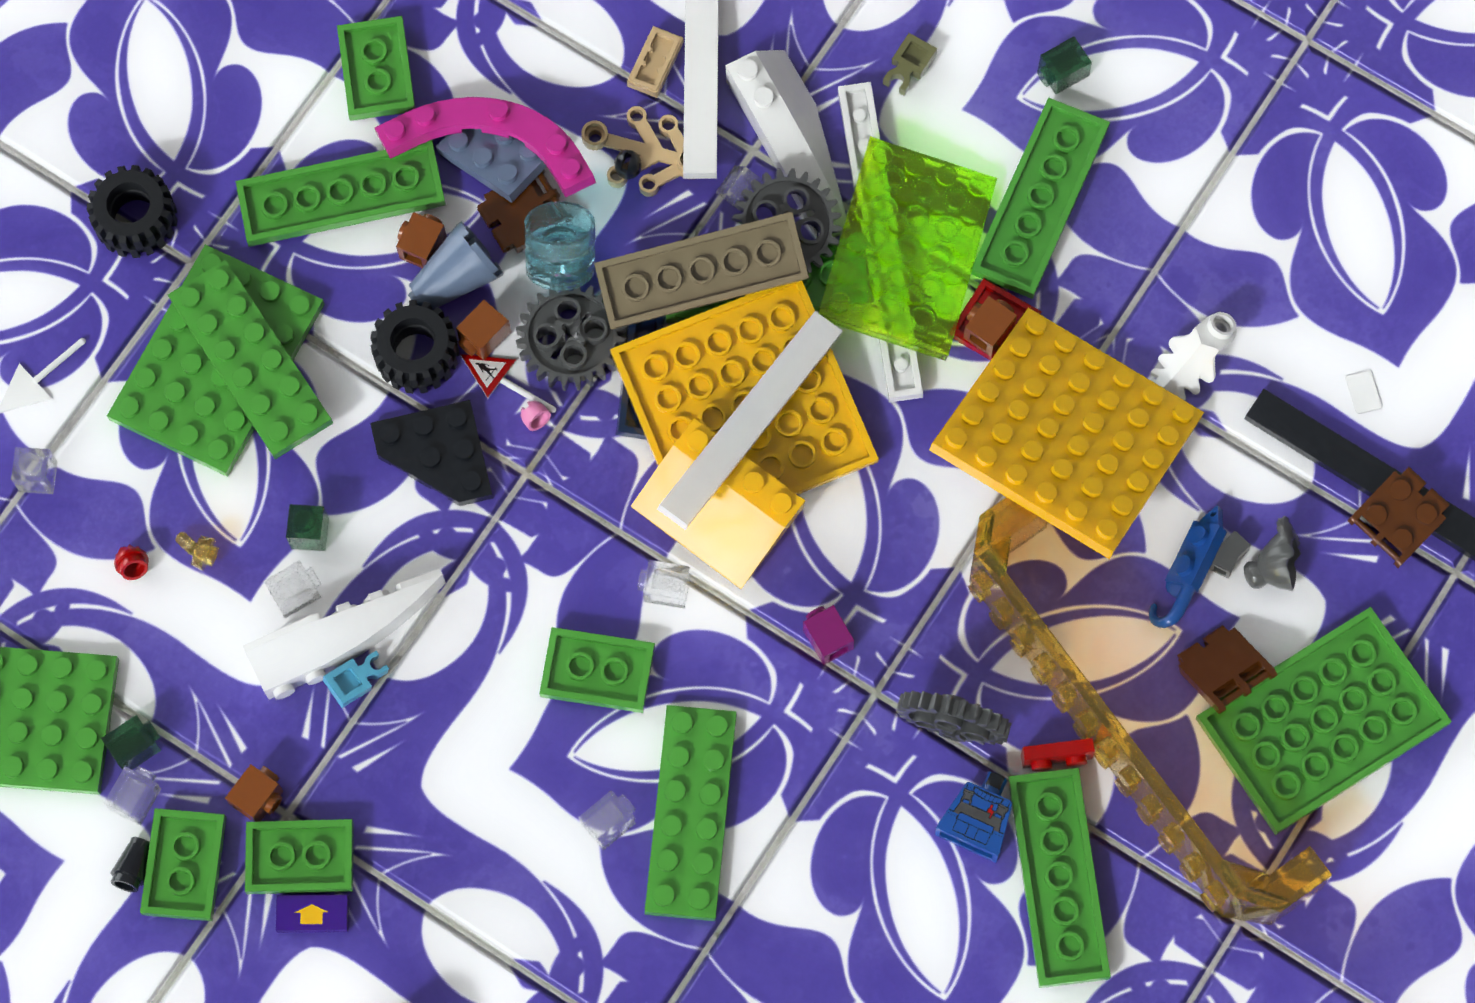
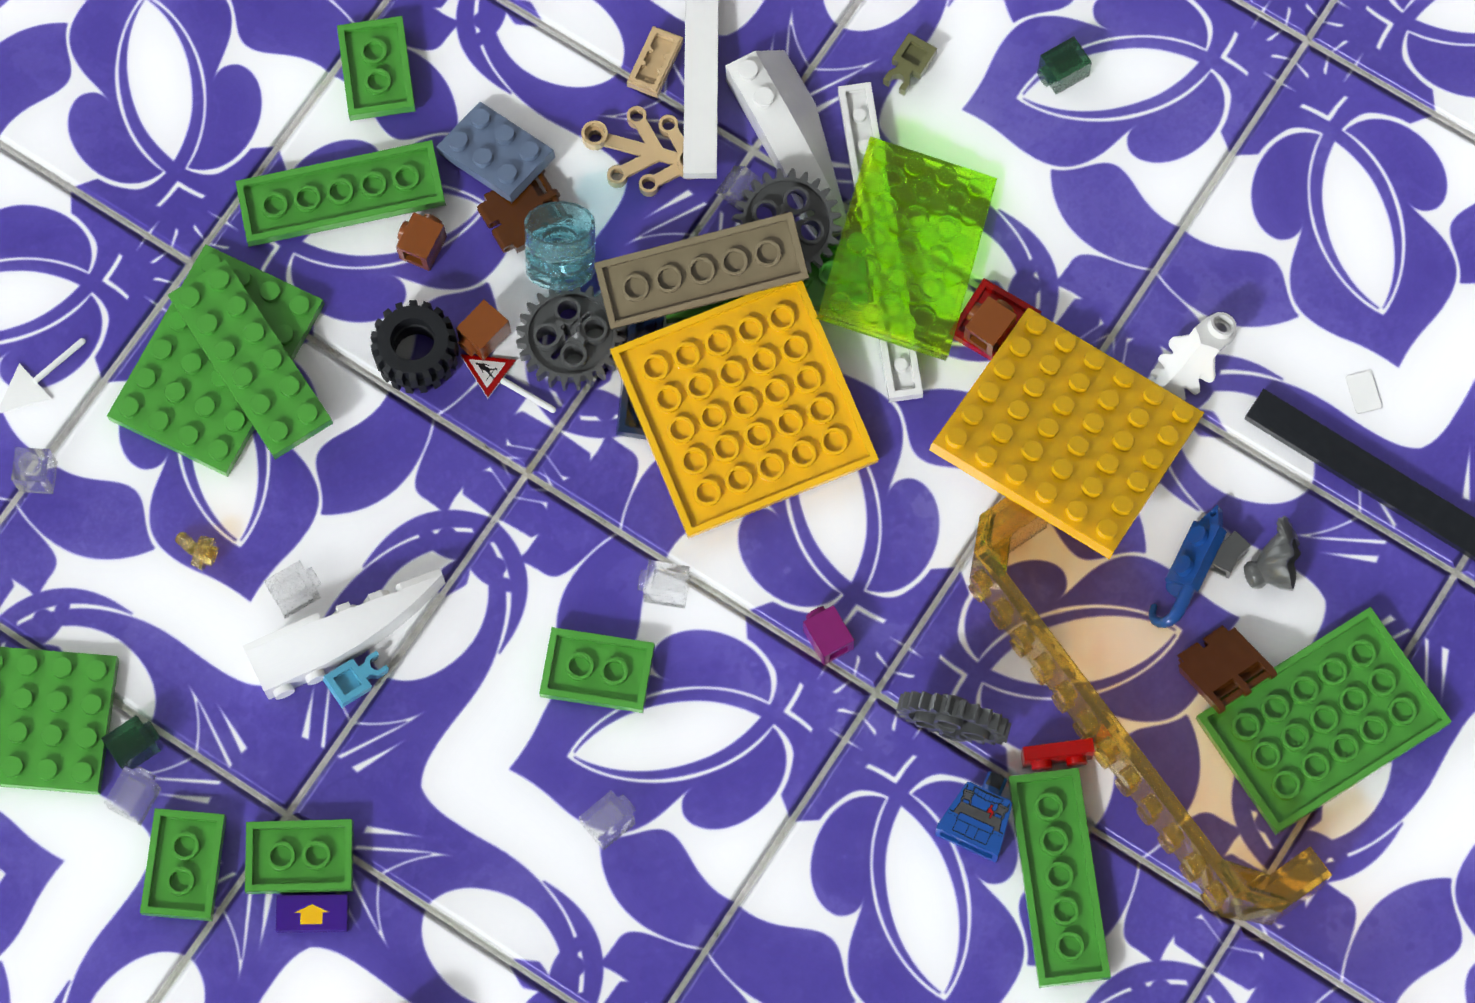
black tyre [87,165,178,258] -> none
black cone [110,837,150,892] -> none
red plate [114,544,149,580] -> none
dark orange brick [225,764,283,822] -> none
clear green brick [286,504,329,551] -> none
black plate [370,400,493,506] -> none
dark pink plate [375,97,596,197] -> none
sand blue cone [408,221,504,310] -> none
bright pink hinge [520,401,551,431] -> none
black hinge [614,150,642,179] -> none
yellow slope [631,418,805,589] -> none
bright green plate [645,705,737,921] -> none
white tile [657,311,842,530] -> none
bright green plate [971,97,1110,299] -> none
reddish brown plate [1347,467,1450,568] -> none

